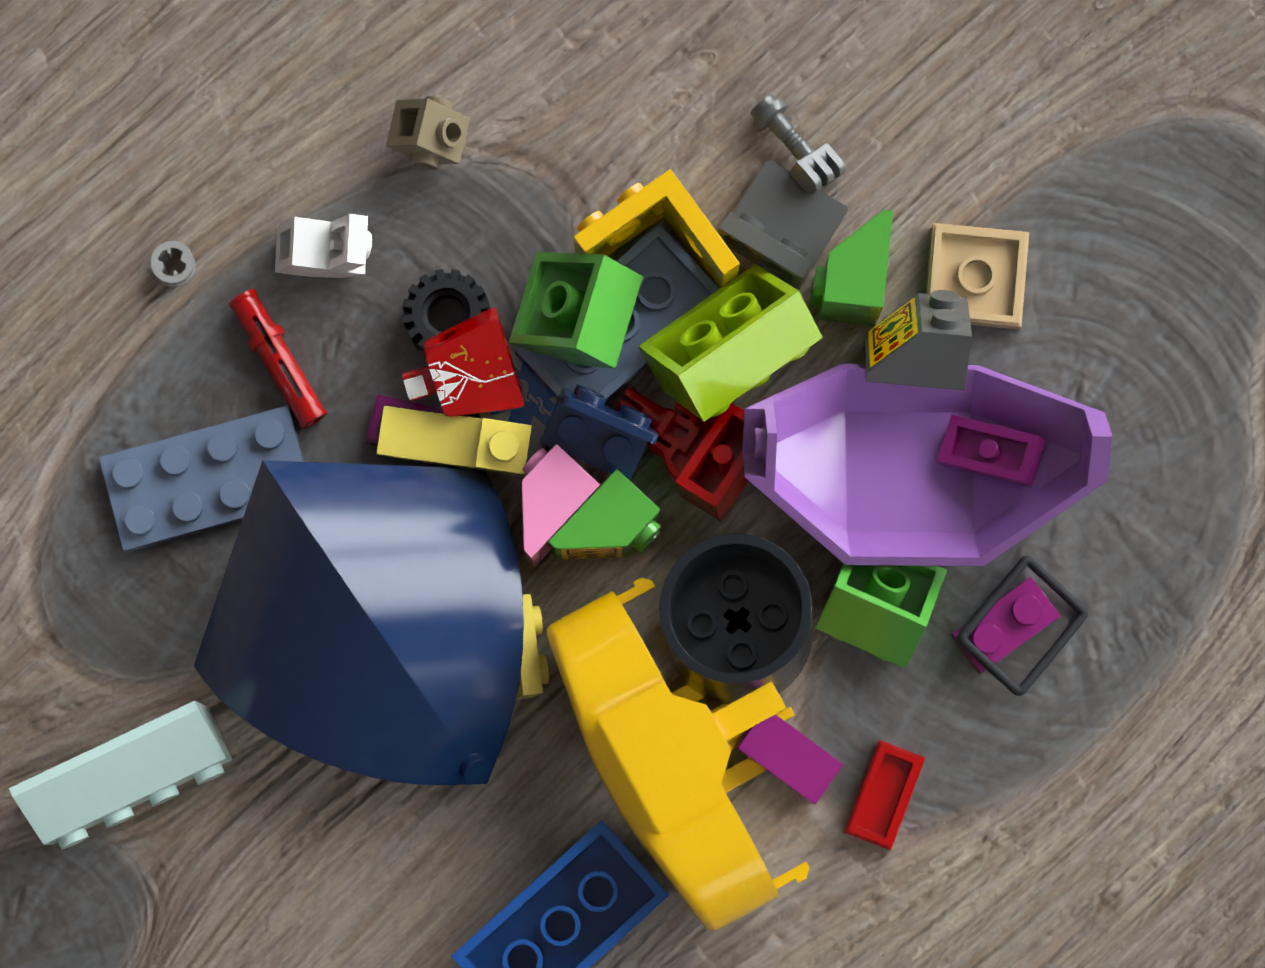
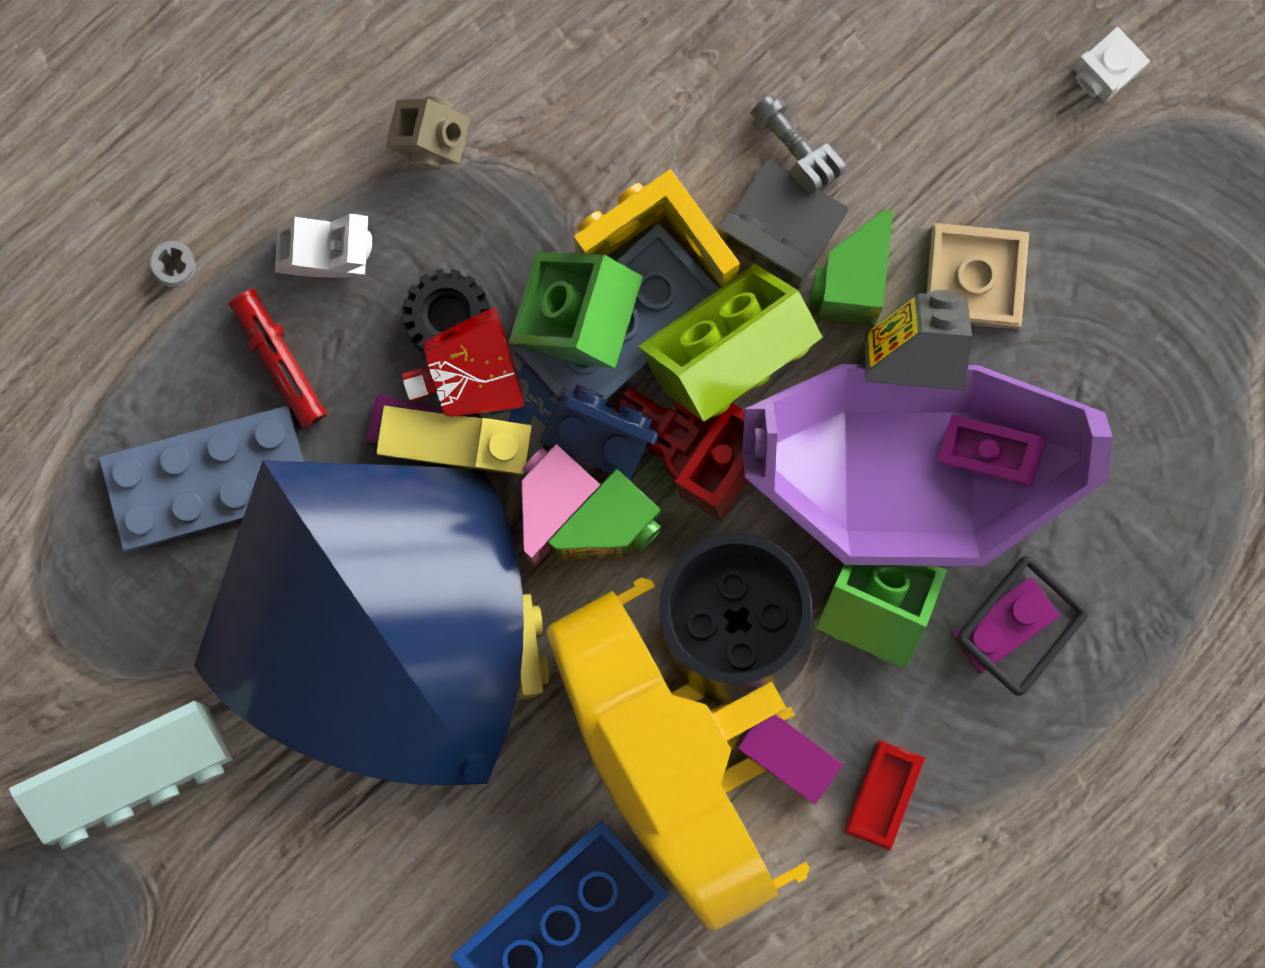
none -> white bracket [1073,27,1150,103]

